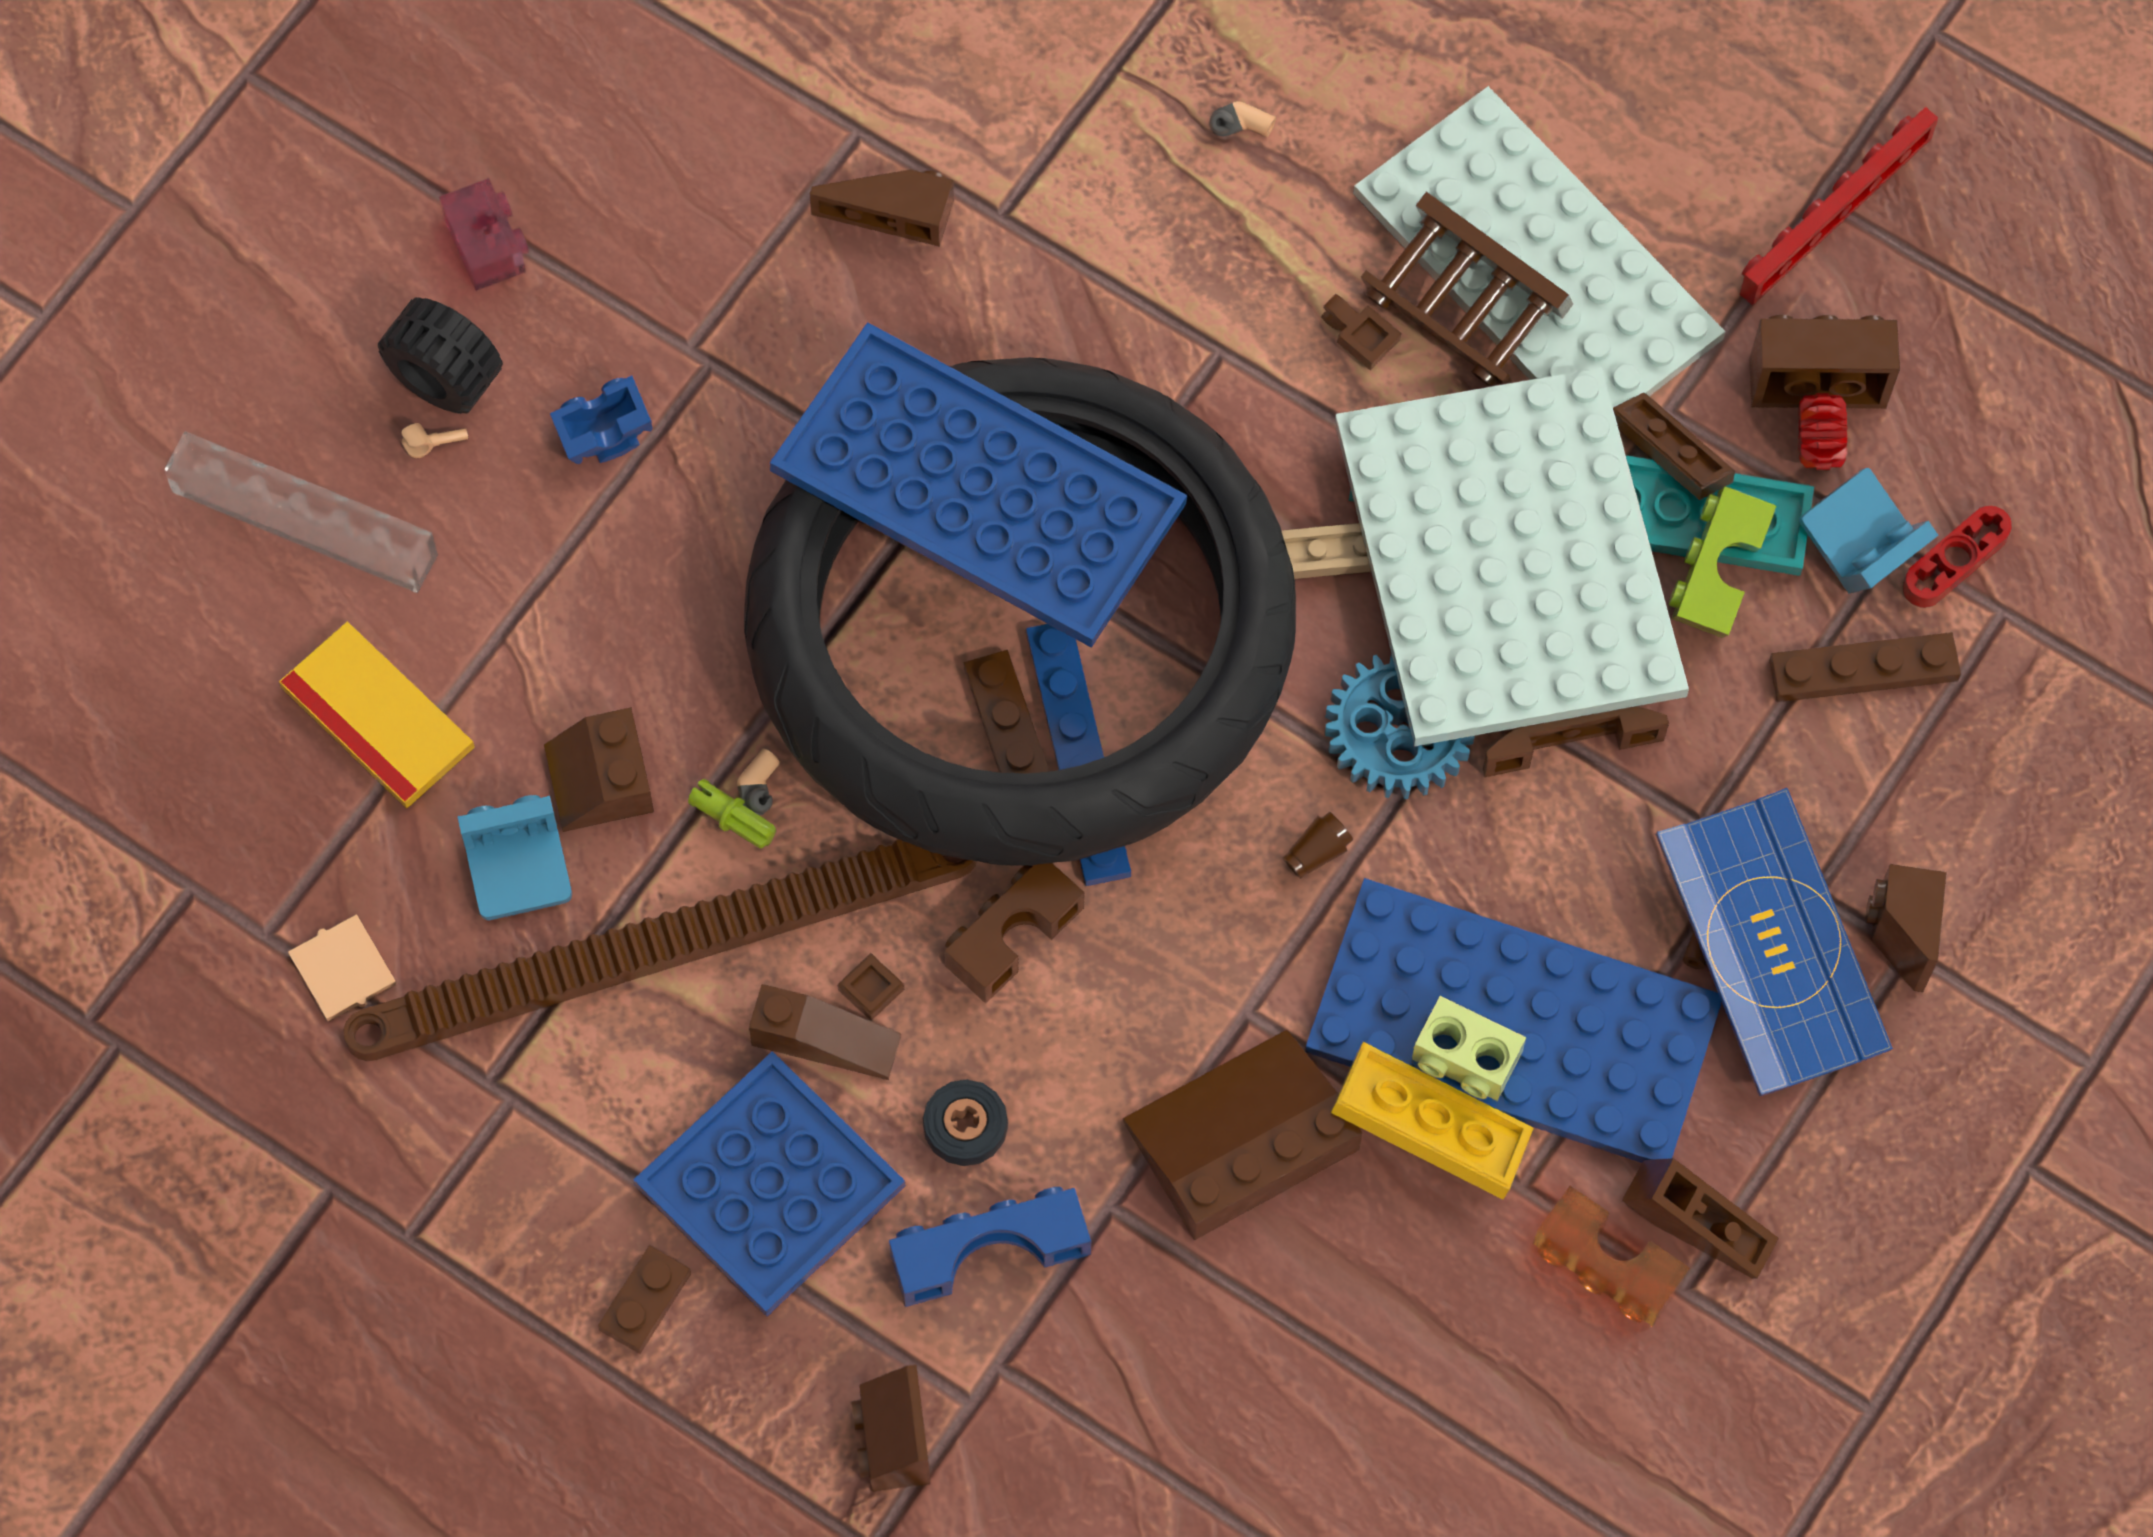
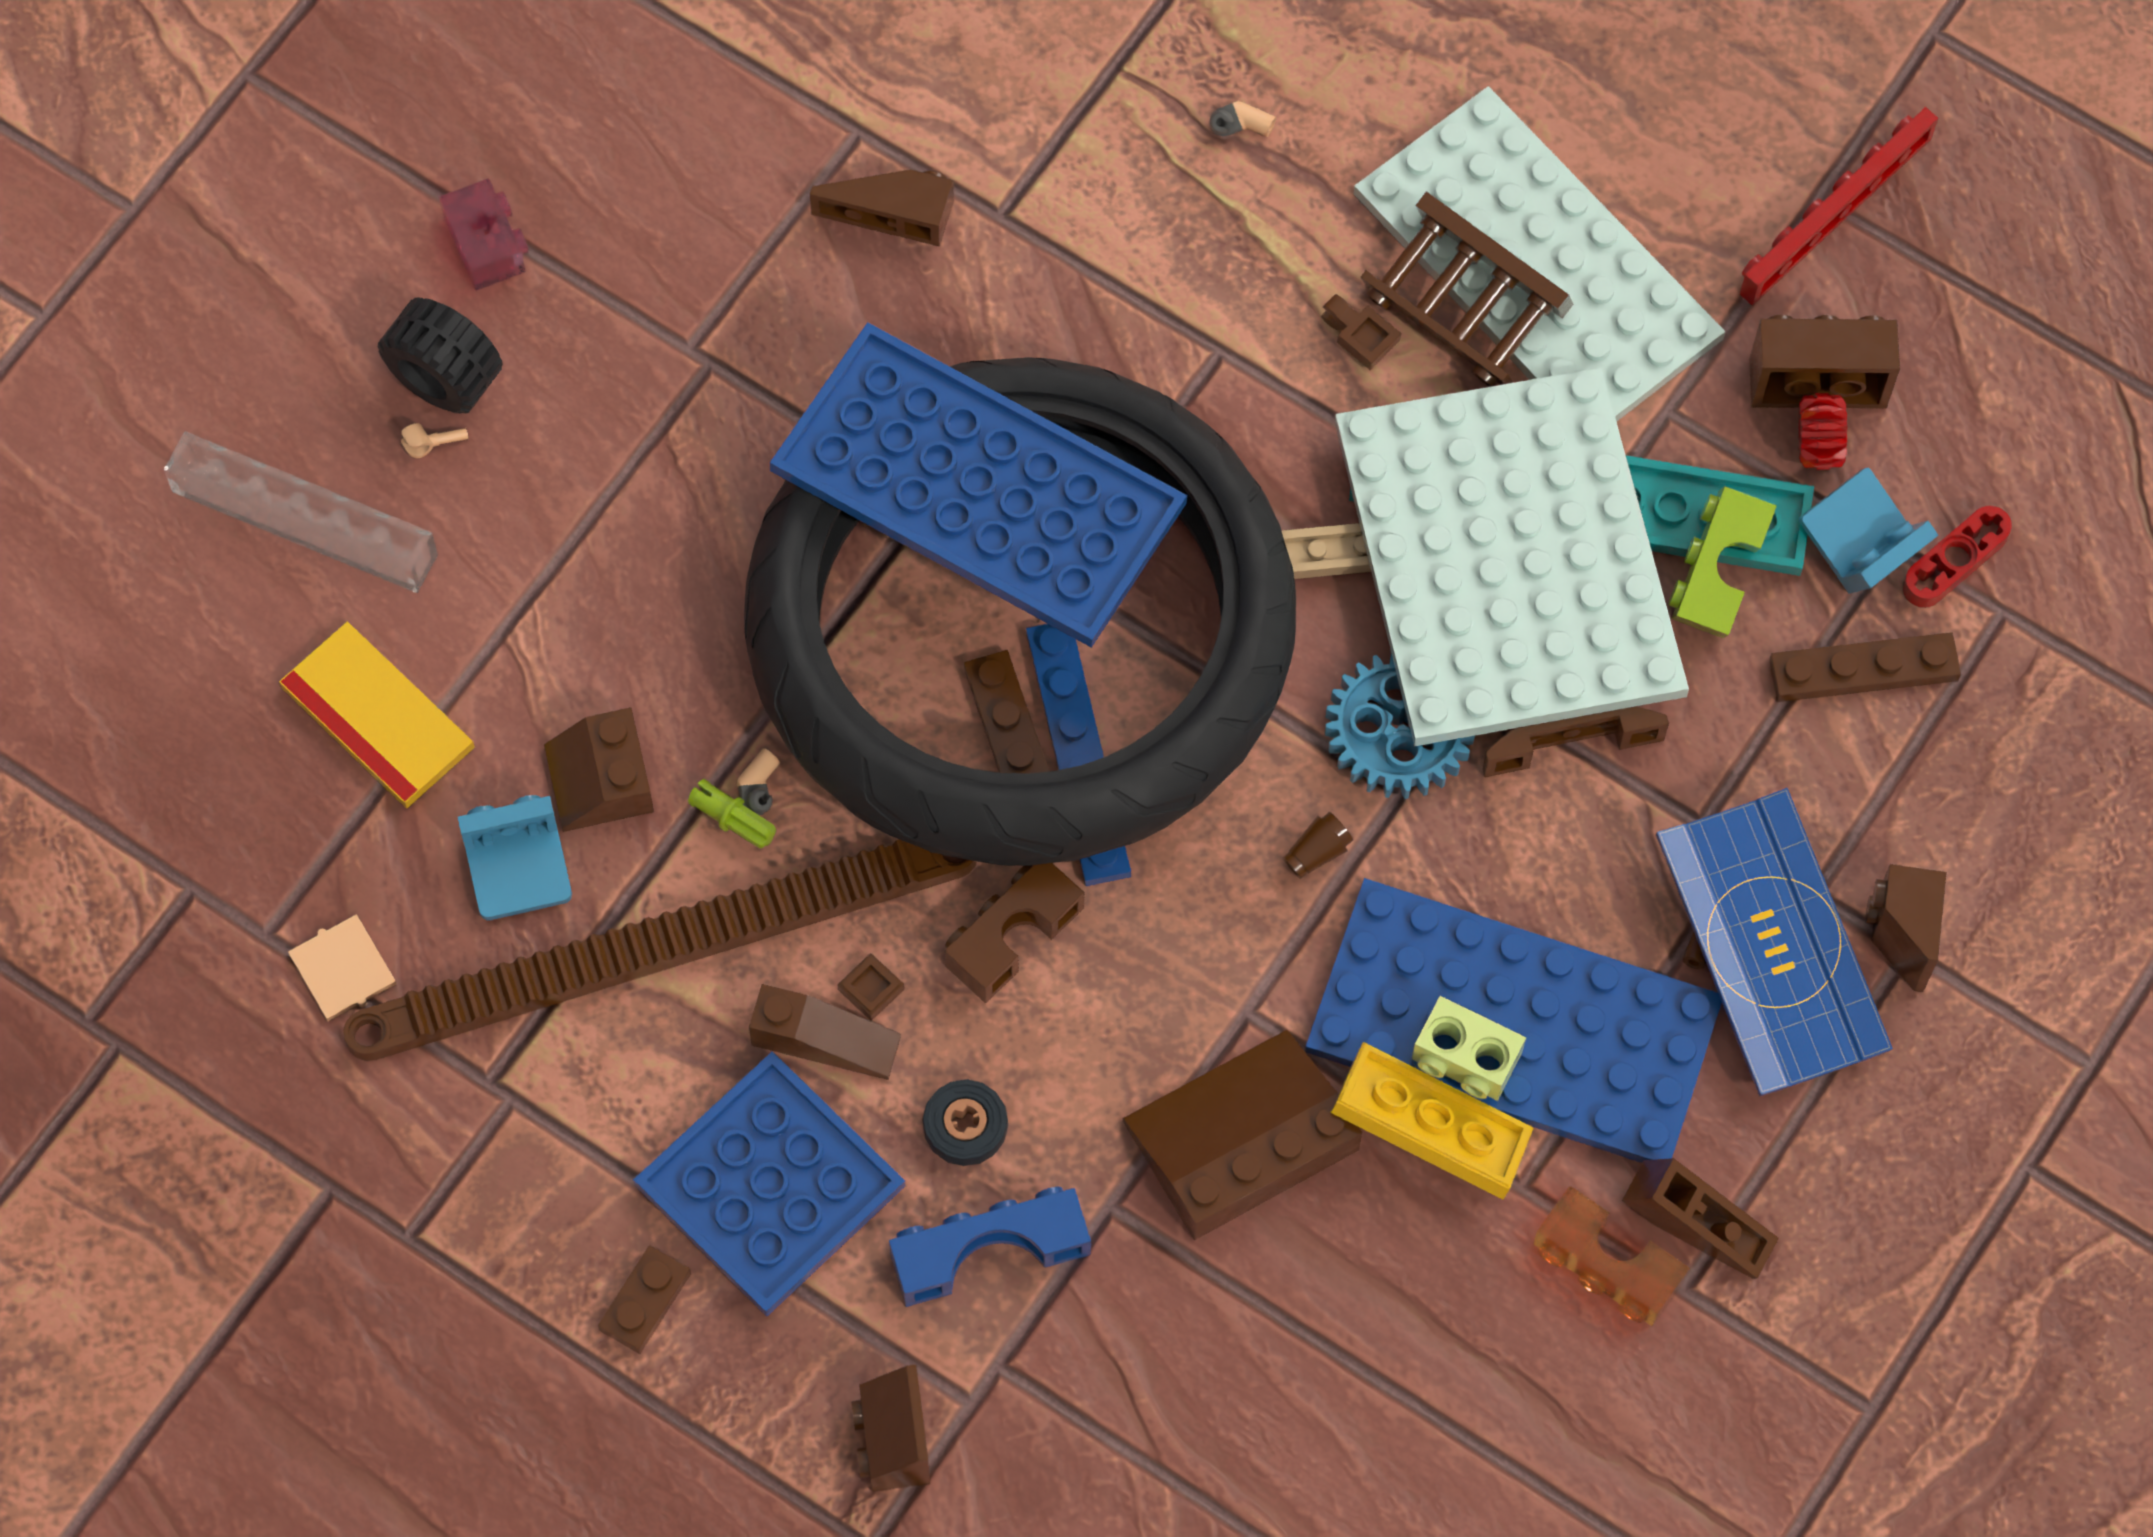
blue cylinder [550,375,653,464] -> none
reddish brown tile [1613,392,1735,501] -> none

